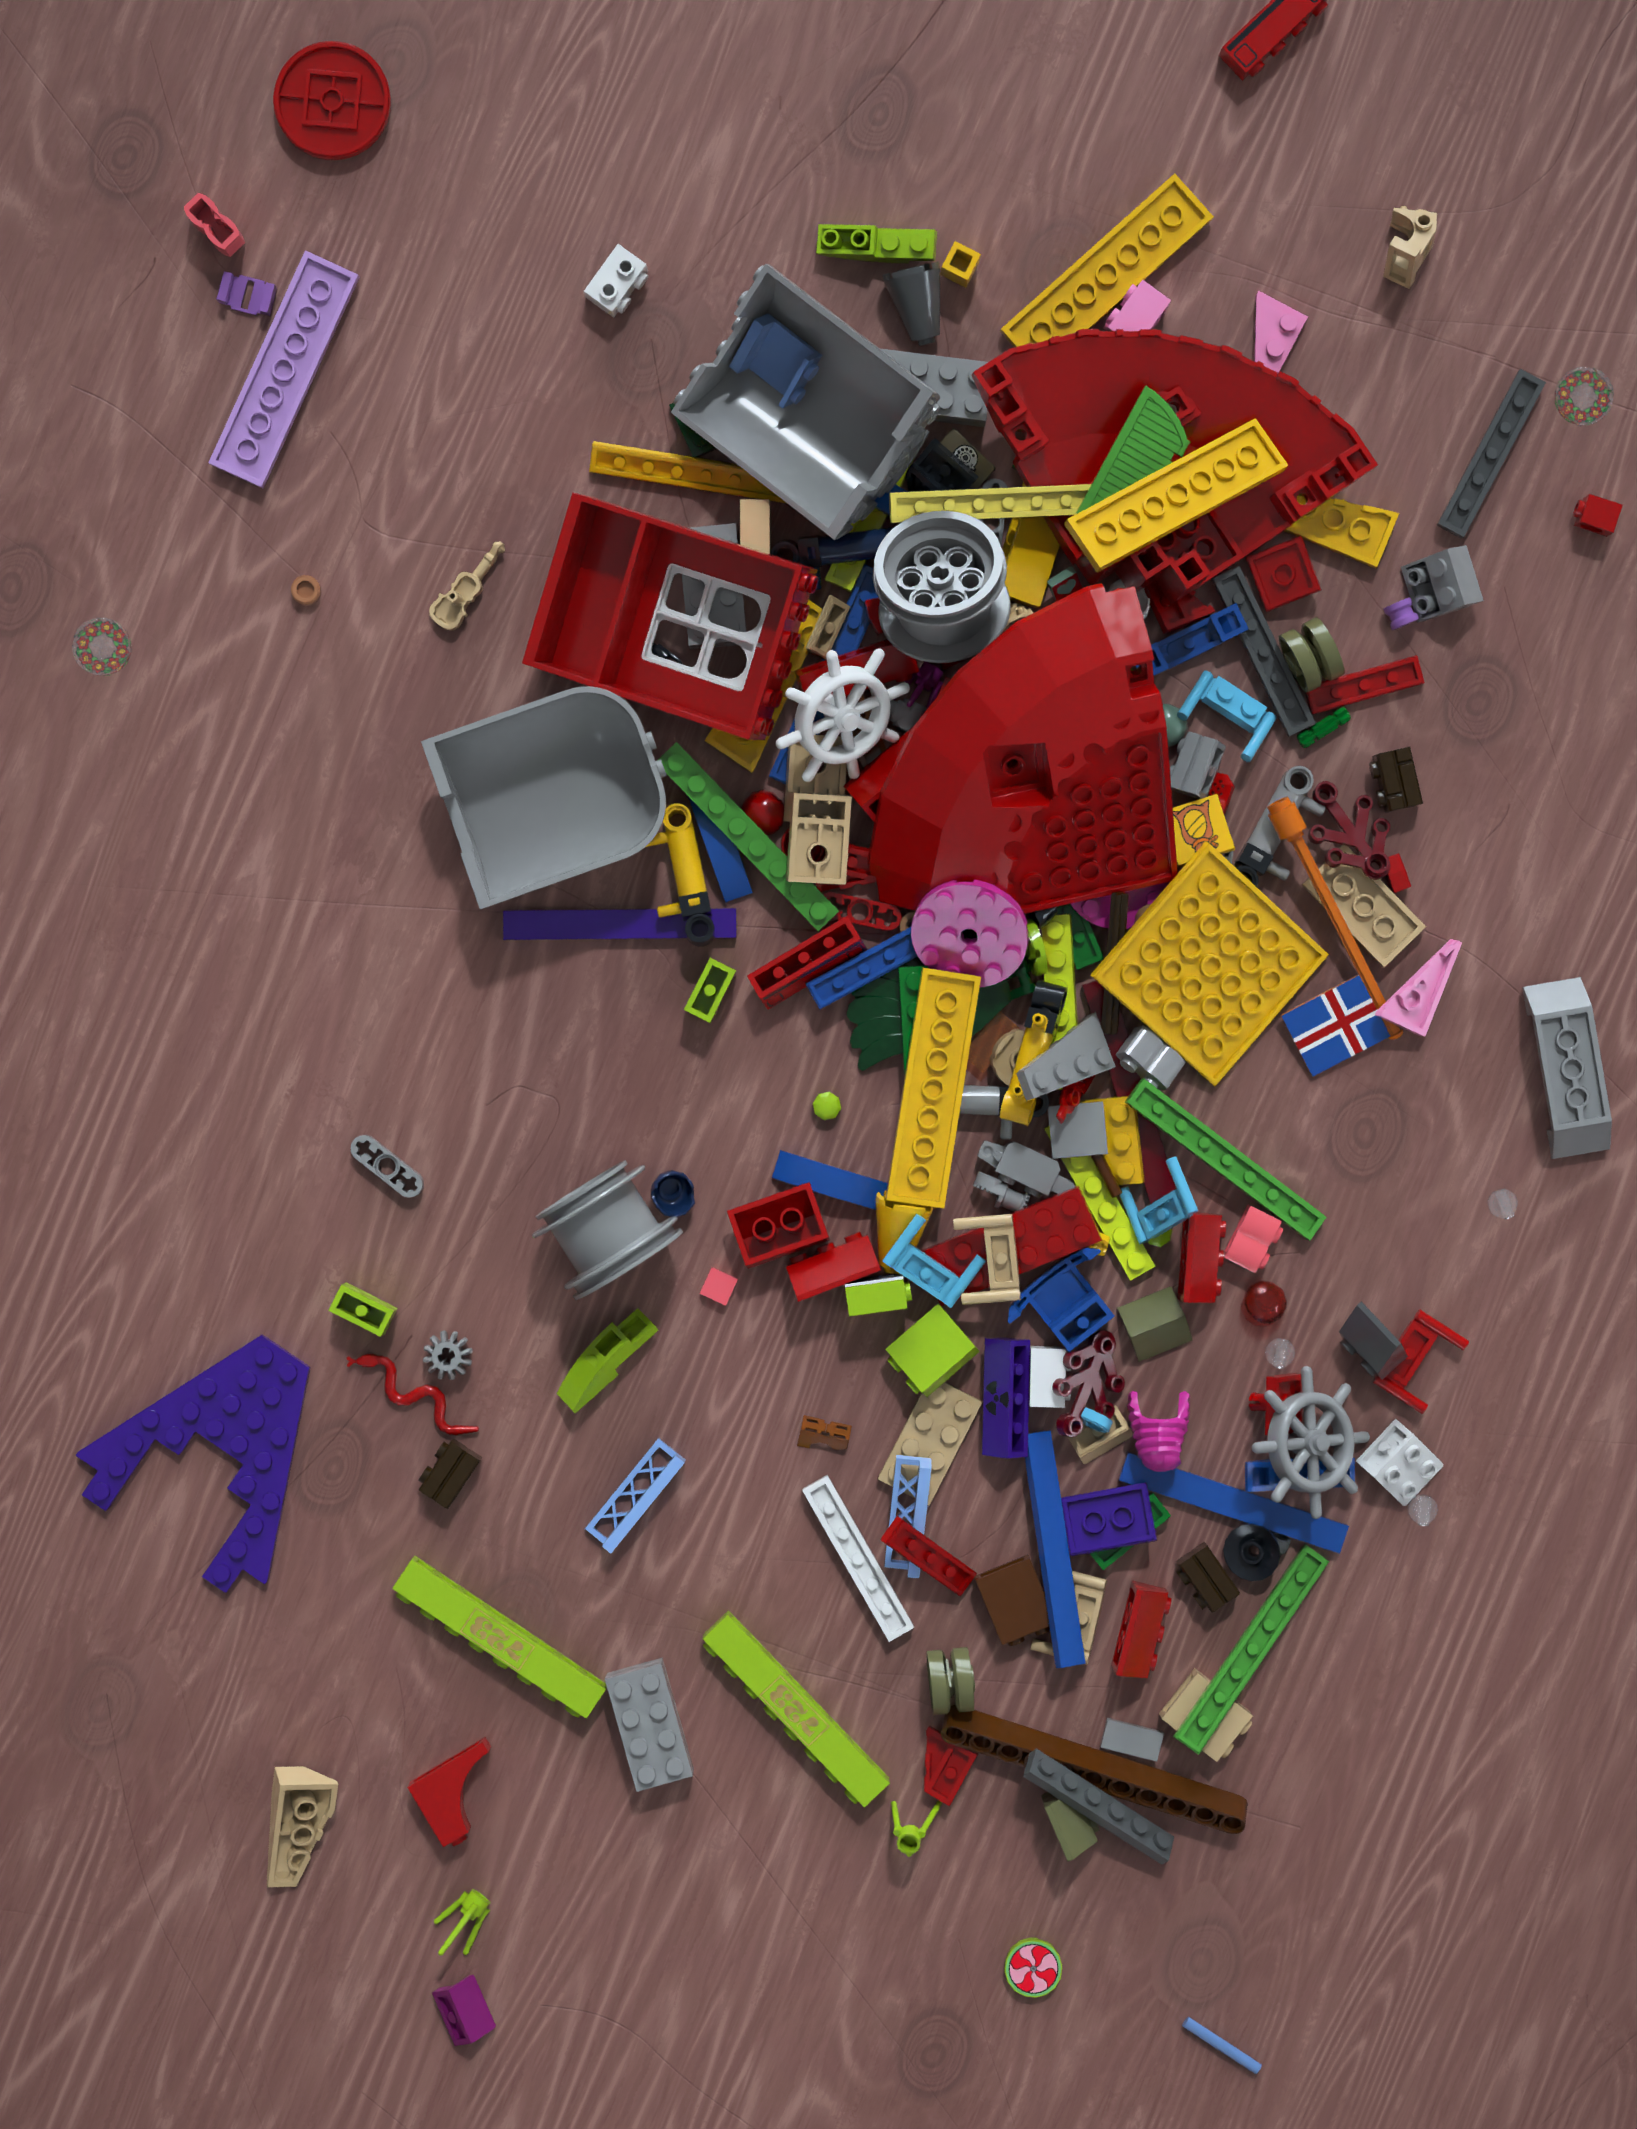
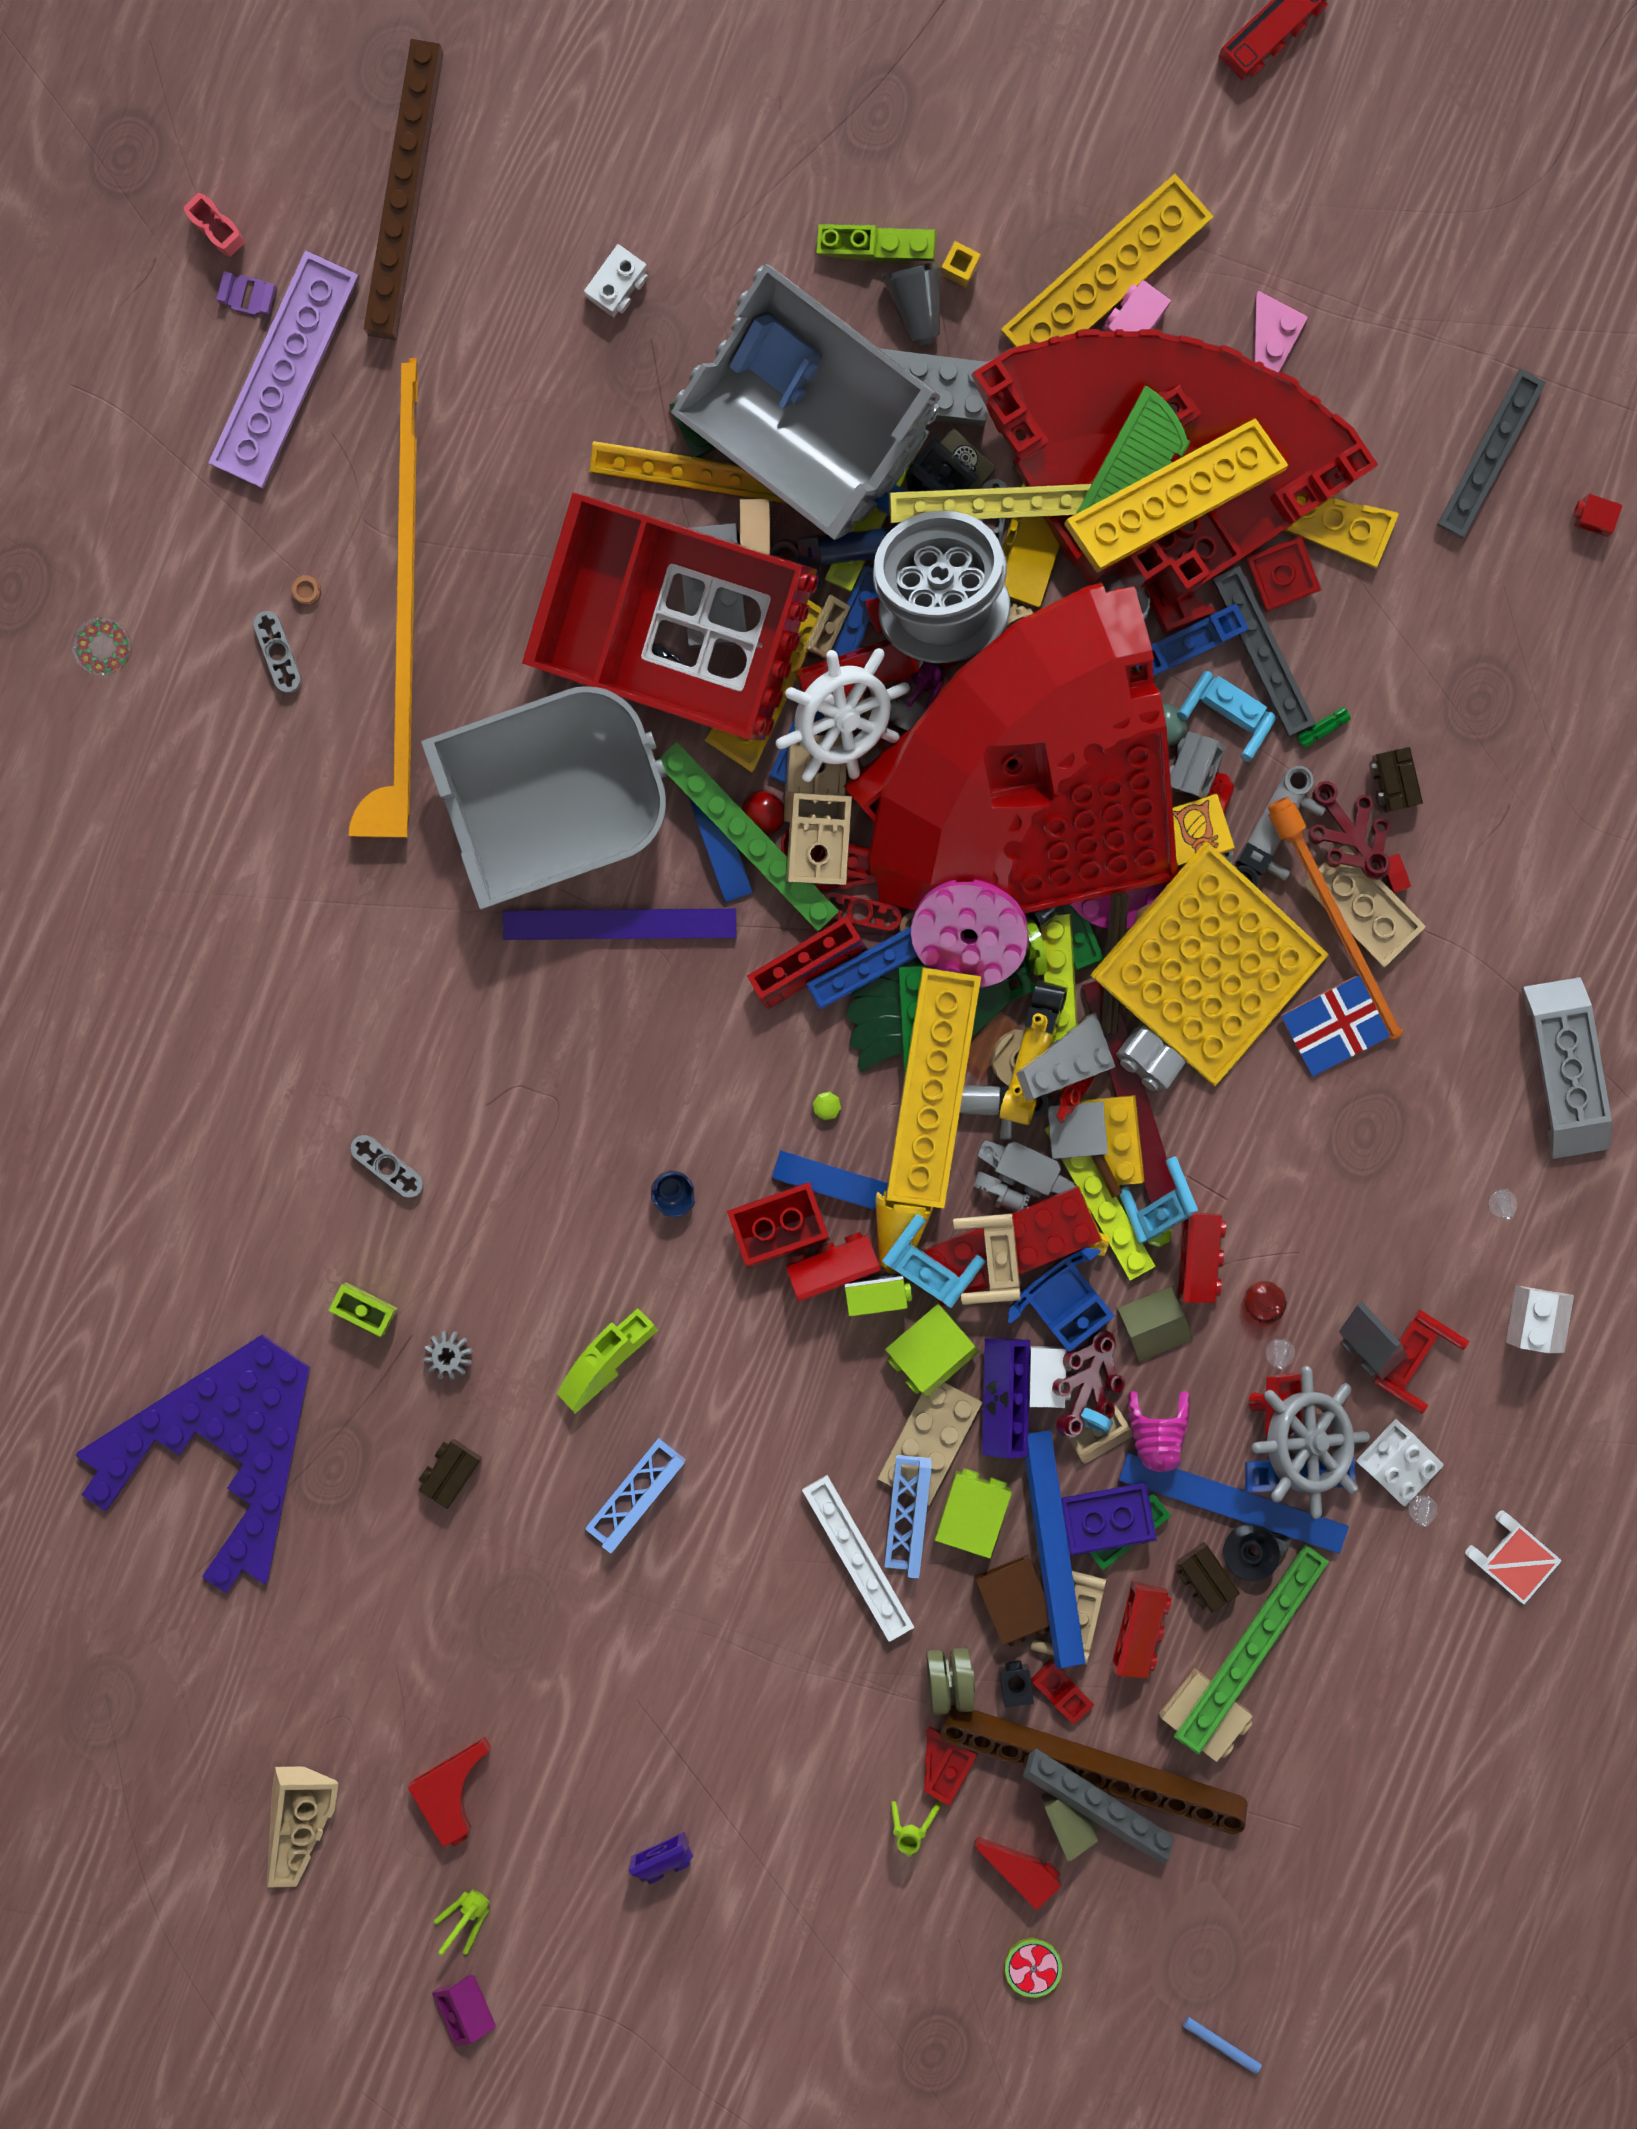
red plate [273,41,391,160] -> none
red animal [347,1353,479,1435] -> none
lime brick [392,1556,607,1719] -> none
tan piece [429,541,505,631] -> none
light grey wheel [532,1160,683,1300] -> none
light grey brick [605,1657,694,1792] -> none
yellow piece [646,803,715,947] -> none
lime brick [684,958,737,1023] -> none
coral tile [699,1267,738,1306] -> none
lime brick [703,1610,890,1808] -> none
dark orange piece [797,1415,852,1450] -> none
red tile [880,1516,977,1597] -> none
sand green tile [1047,566,1082,601] -> none
light grey tile [1100,1718,1164,1762] -> none
bright green plate [1125,1079,1327,1241] -> none
coral brick [1224,1204,1283,1273] -> none
olive wheel [1278,617,1345,693] -> none
red tile [1305,655,1425,715] -> none
bright pink wing [1375,939,1462,1037] -> none
tan tile [1383,206,1437,289] -> none
medium lavender wheel [1383,597,1419,630] -> none
light grey slope [1401,545,1484,622] -> none
clear tile [1554,367,1614,426] -> none
none -> light grey beam [253,611,302,693]
none -> light orange piece [349,358,418,838]
none -> reddish brown brick [363,39,444,340]
none -> dark purple slope [629,1832,693,1884]
none -> lime brick [934,1468,1012,1558]
none -> red slope [974,1837,1061,1910]
none -> black brick [999,1661,1034,1707]
none -> red slope [1031,1659,1094,1725]
none -> coral flag [1465,1510,1562,1604]
none -> white slope [1506,1285,1574,1353]

